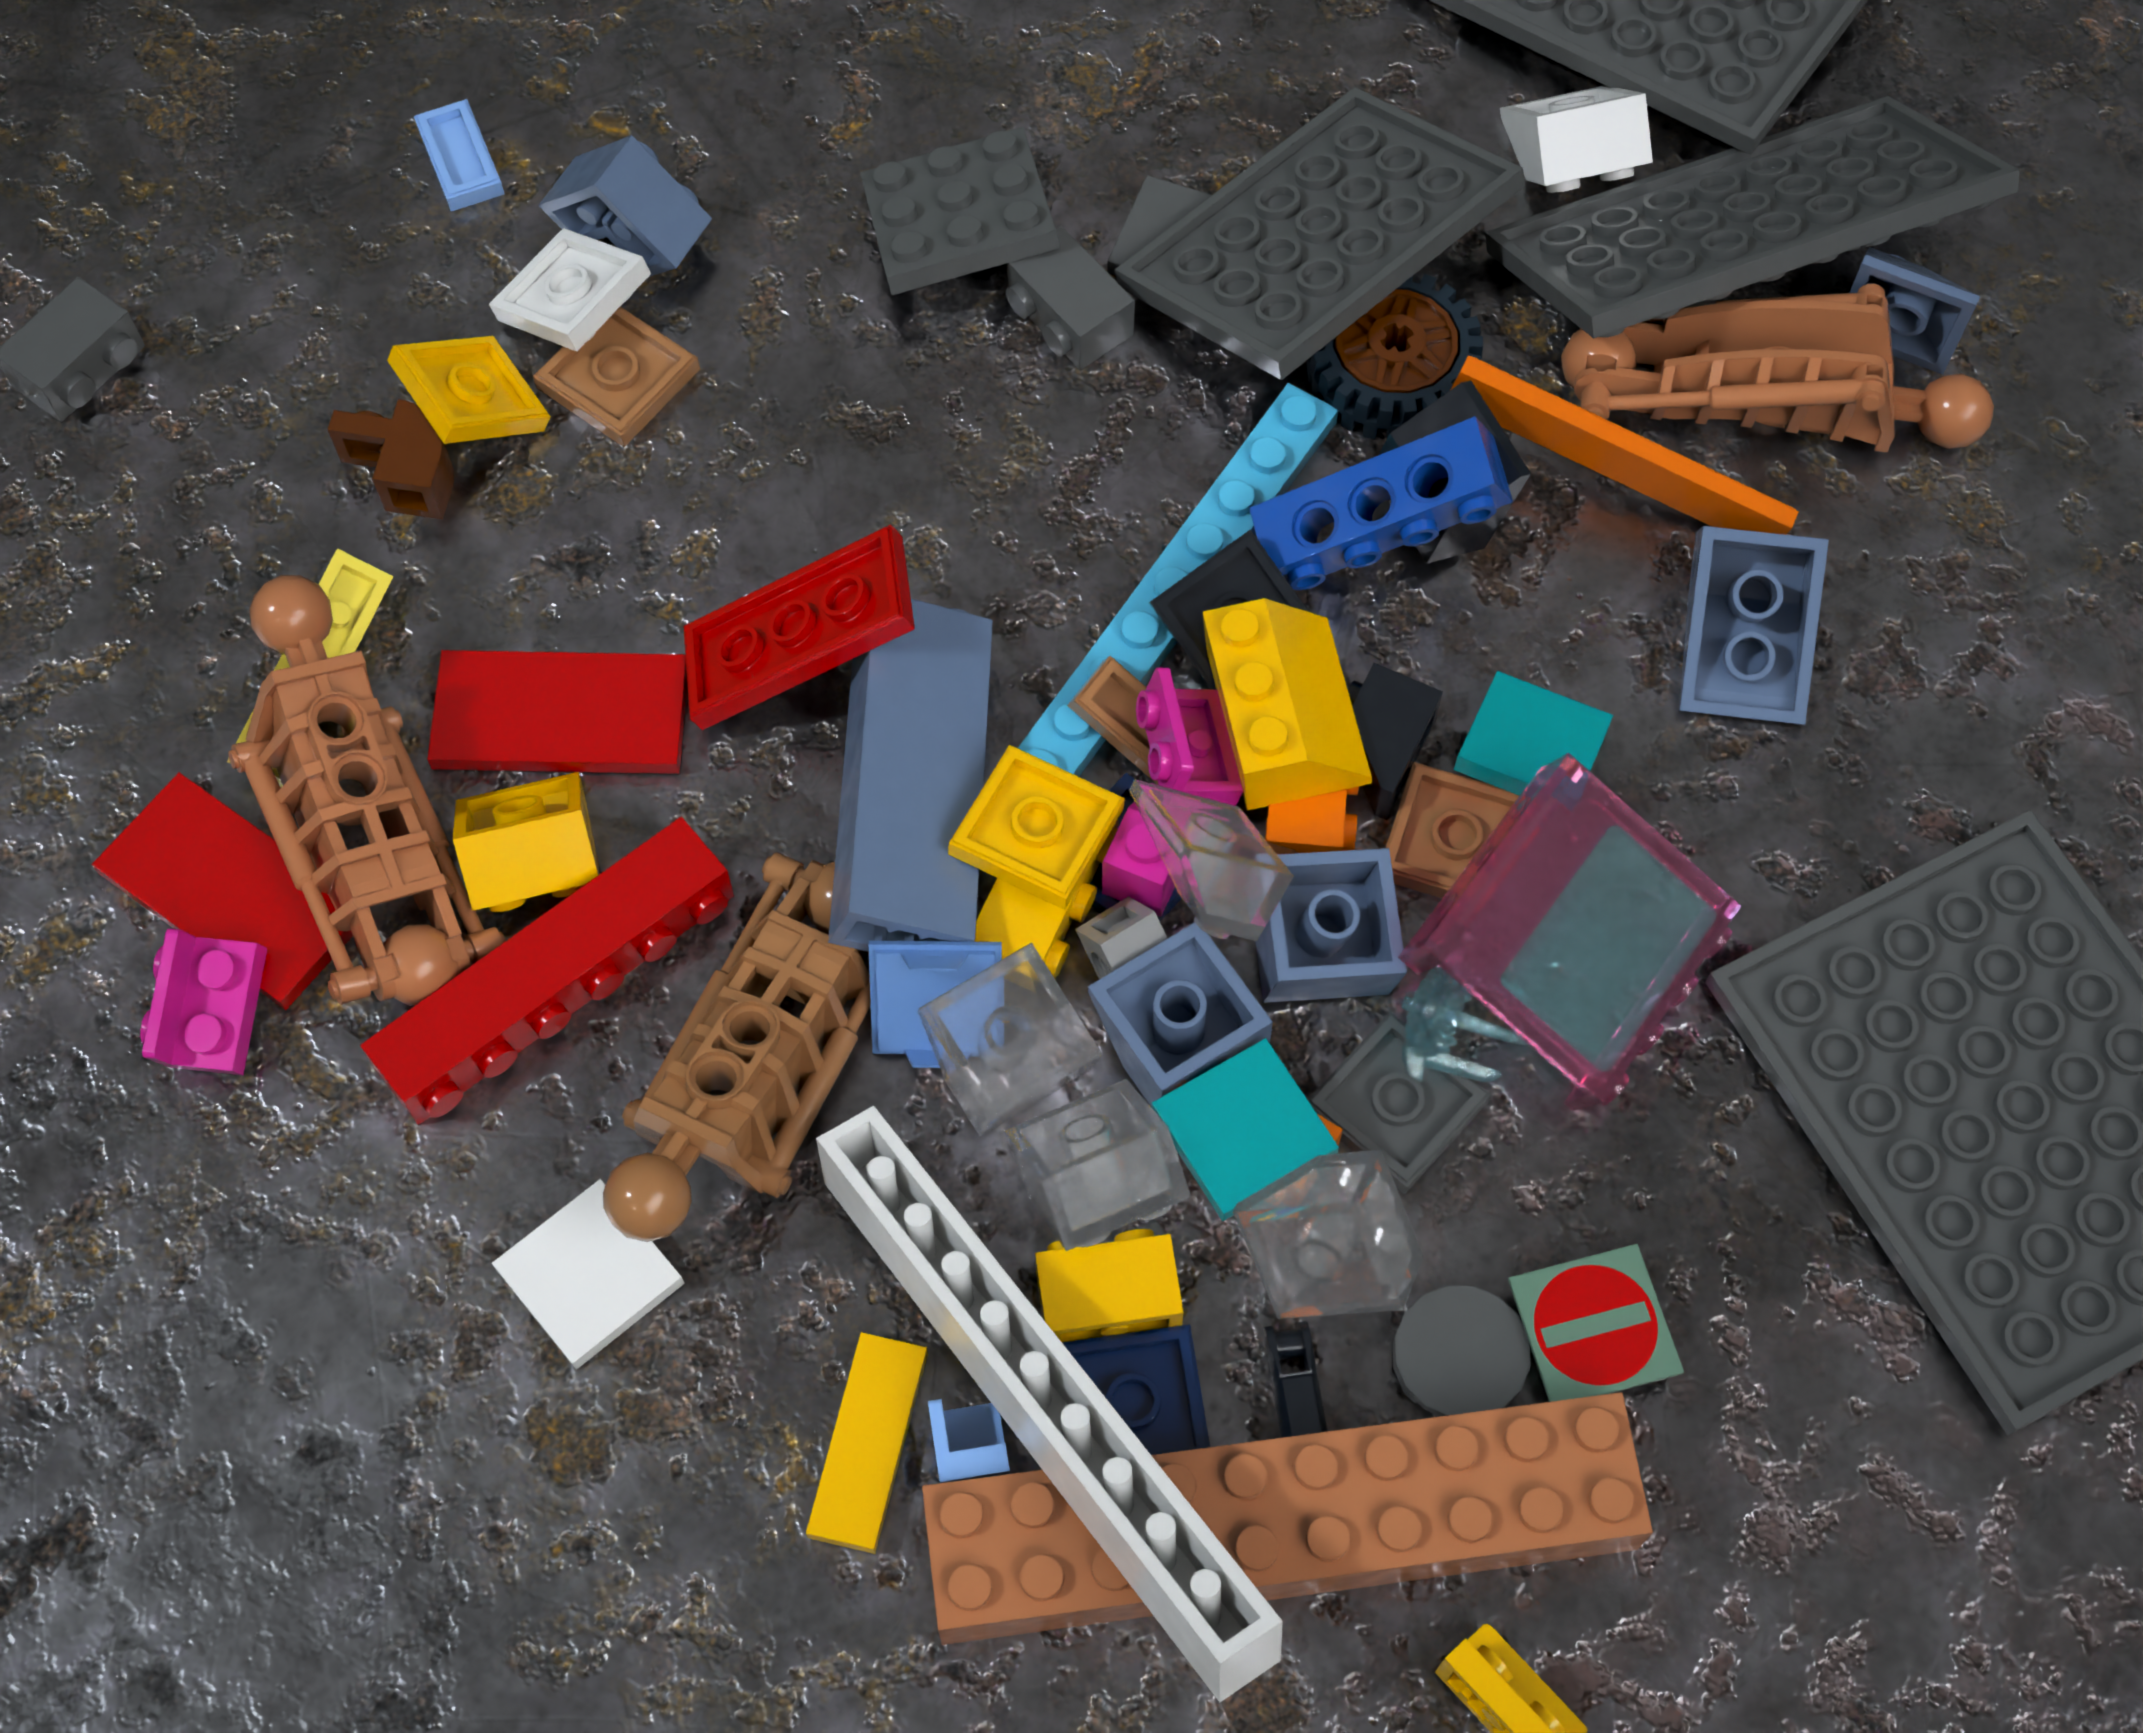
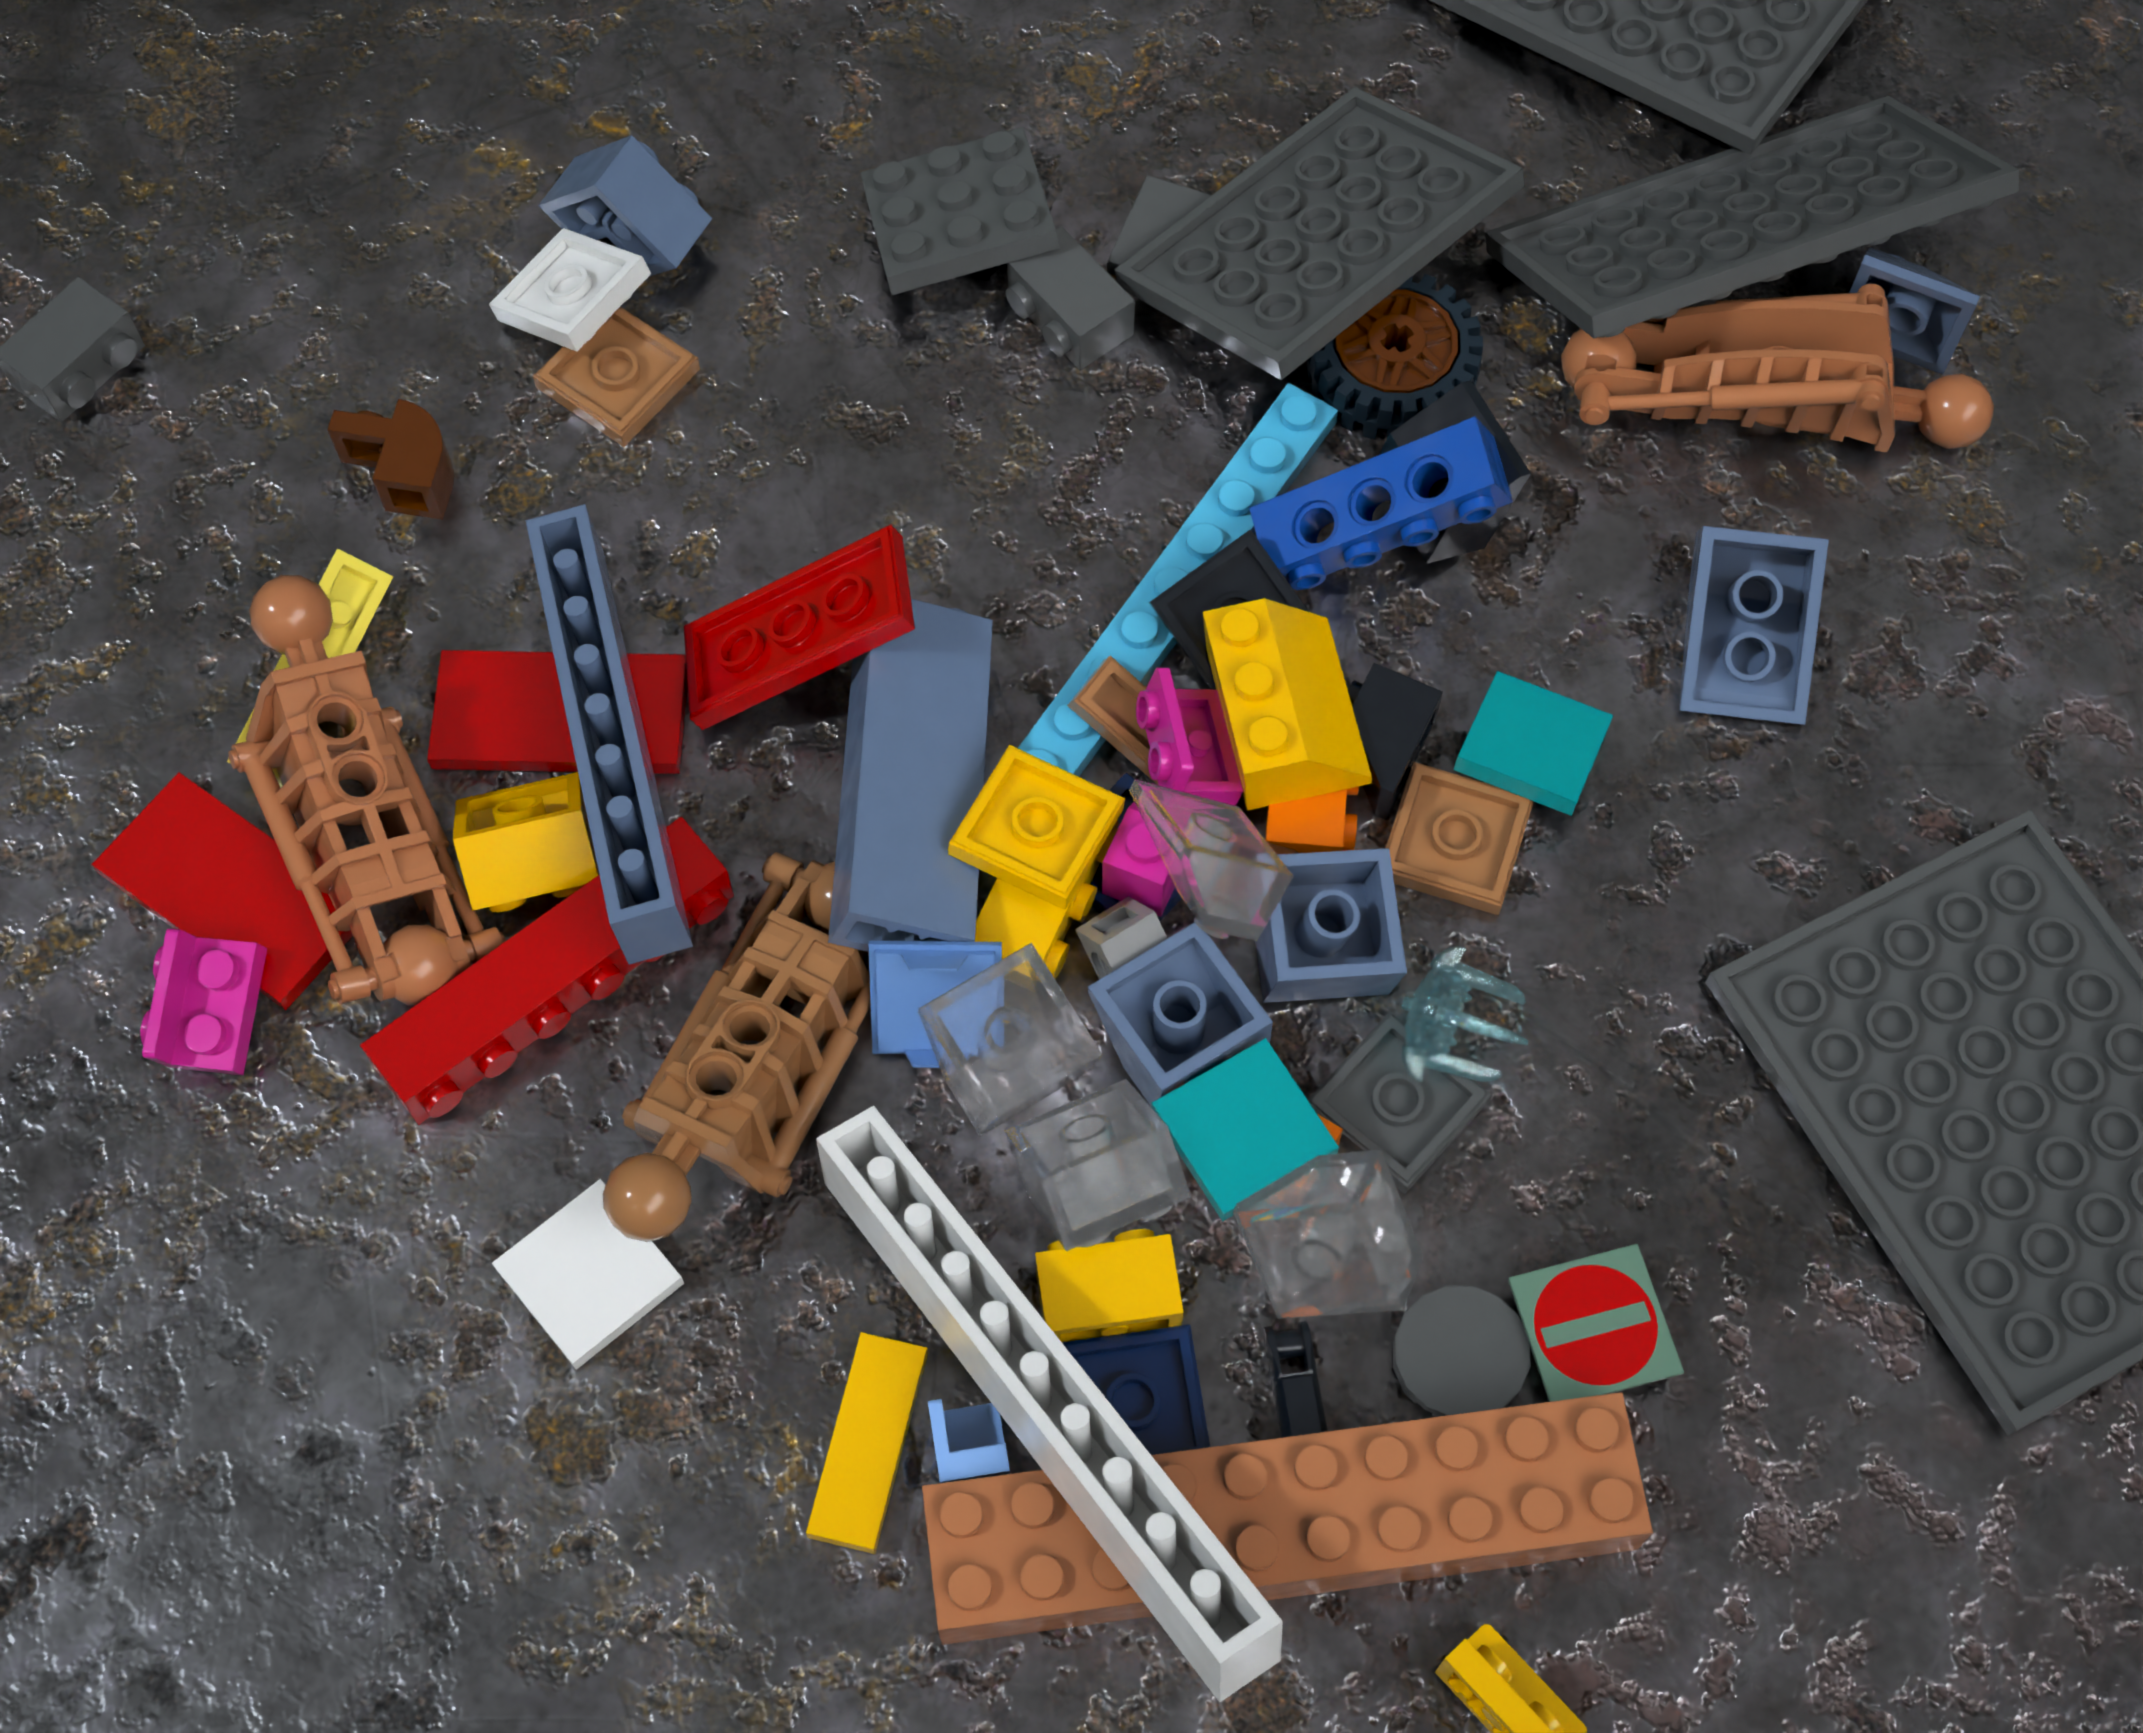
yellow tile [387,336,551,444] -> none
light blue tile [414,99,504,212] -> none
panel [1398,753,1741,1111] -> none
orange tile [1451,355,1799,535] -> none
white slope [1500,85,1653,193] -> none
none -> sand blue brick [525,504,693,964]

